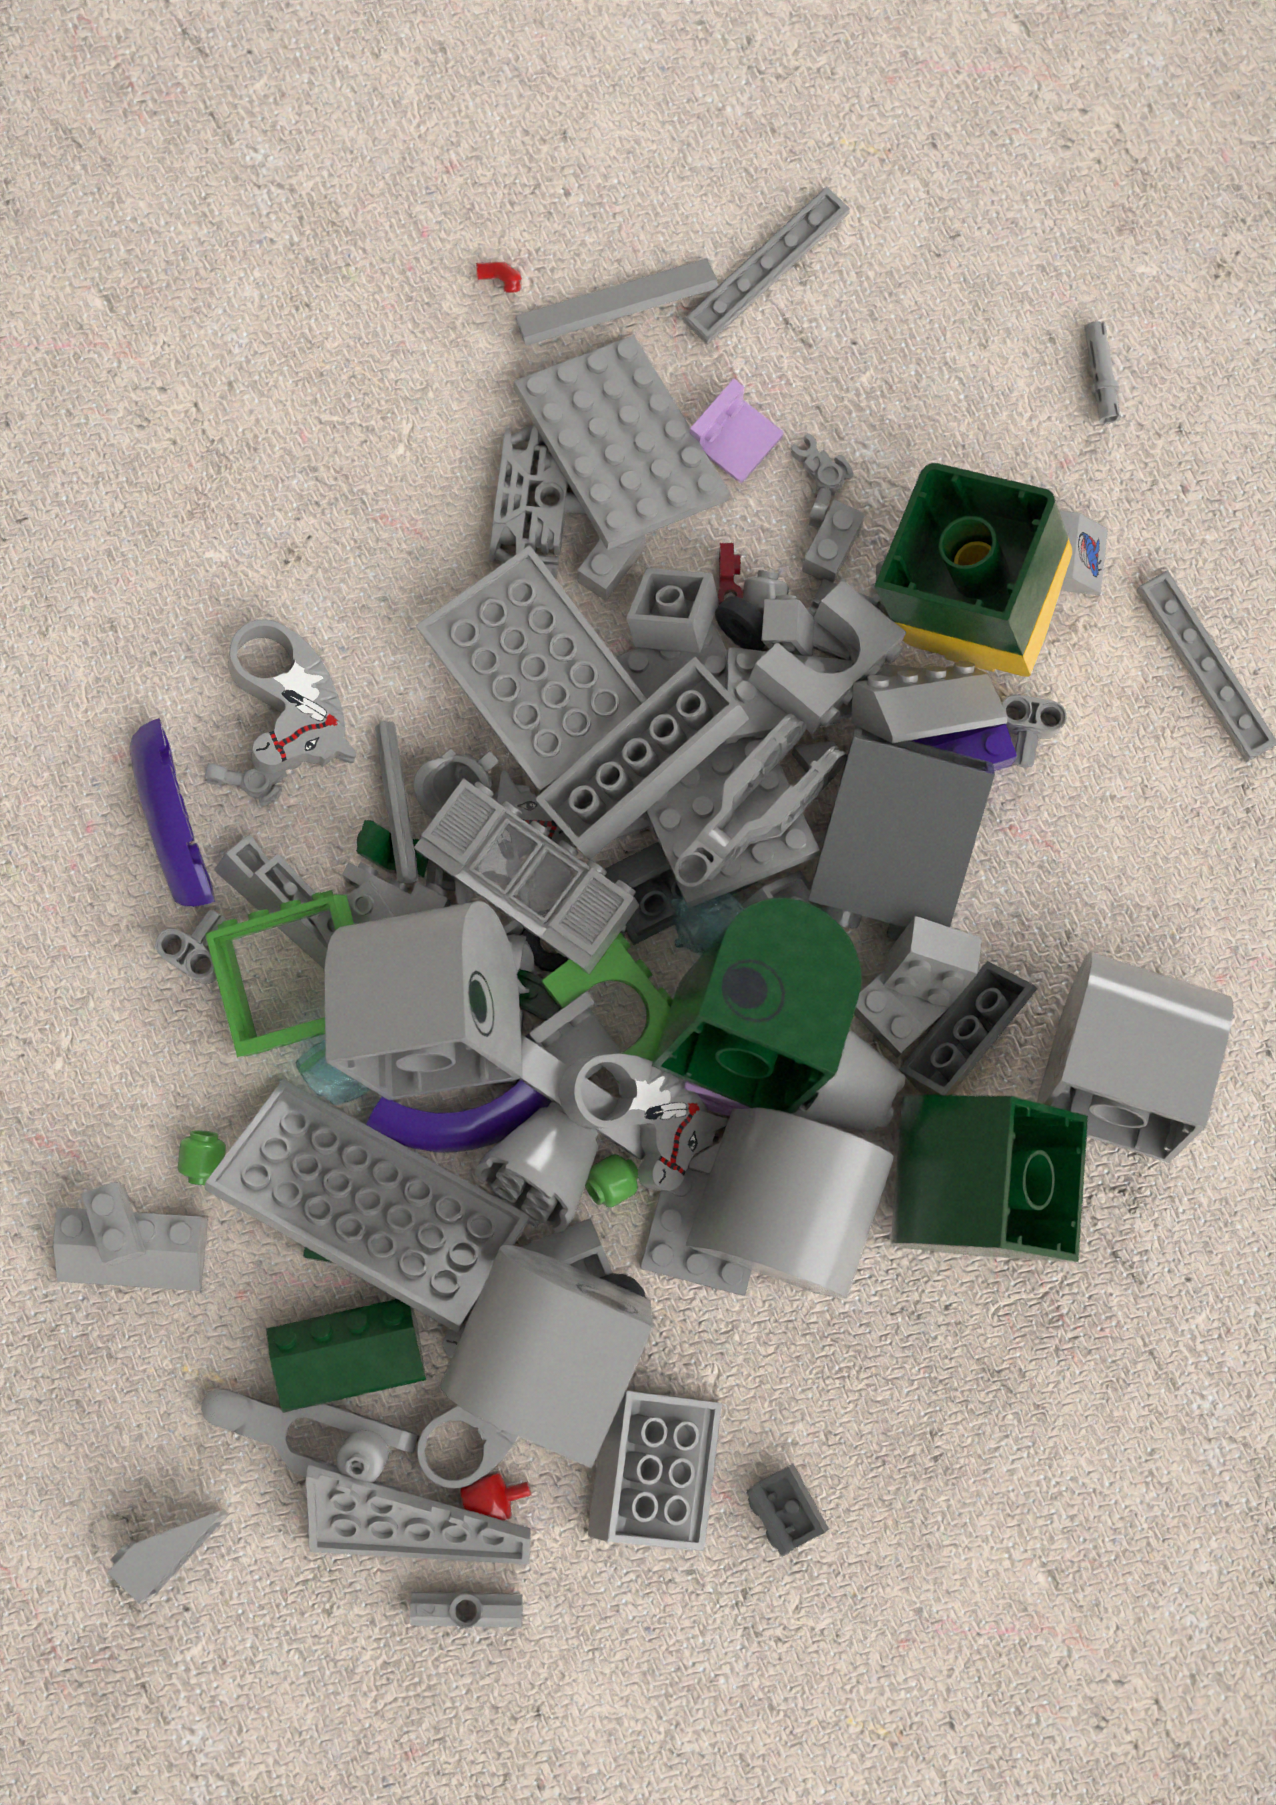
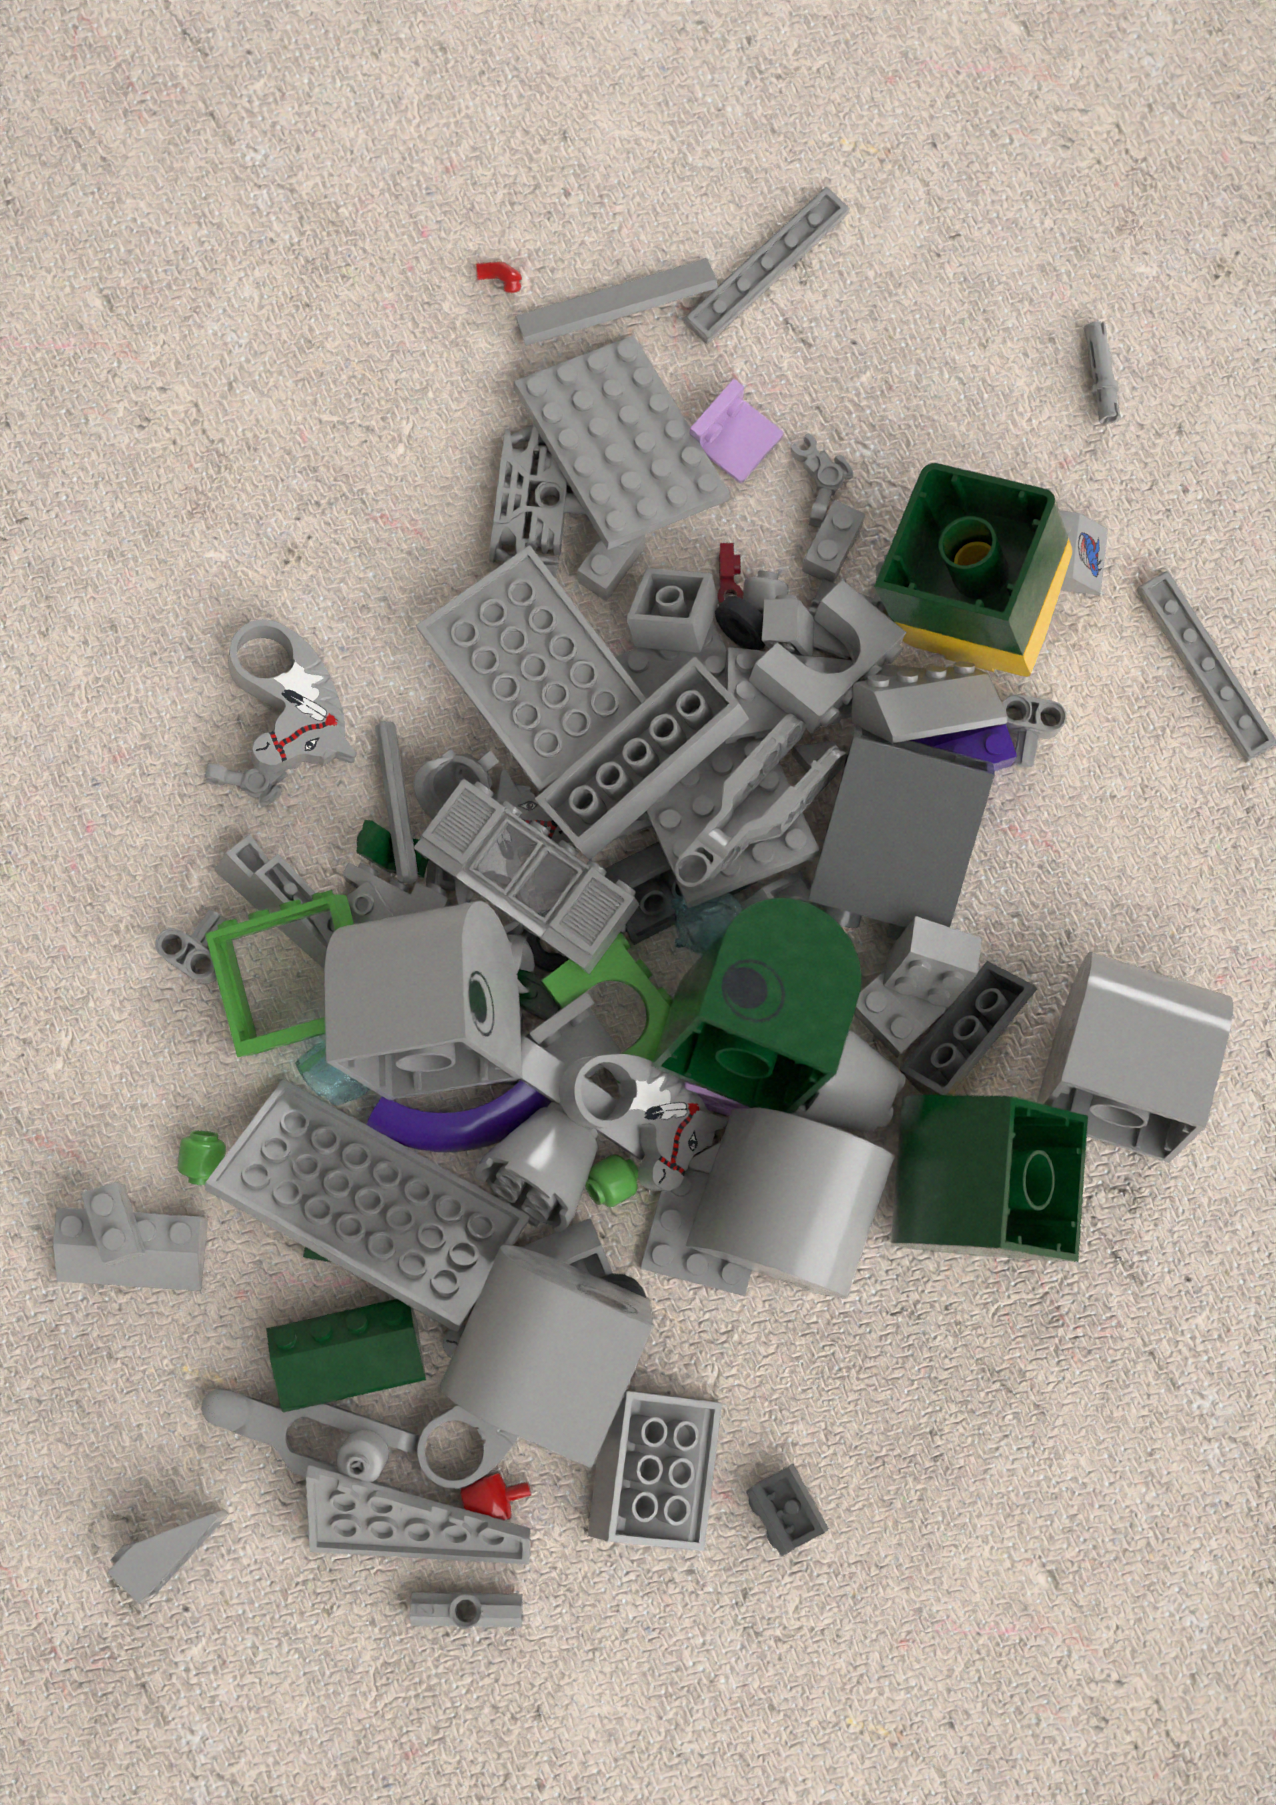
dark purple brick [129,718,215,907] -> none

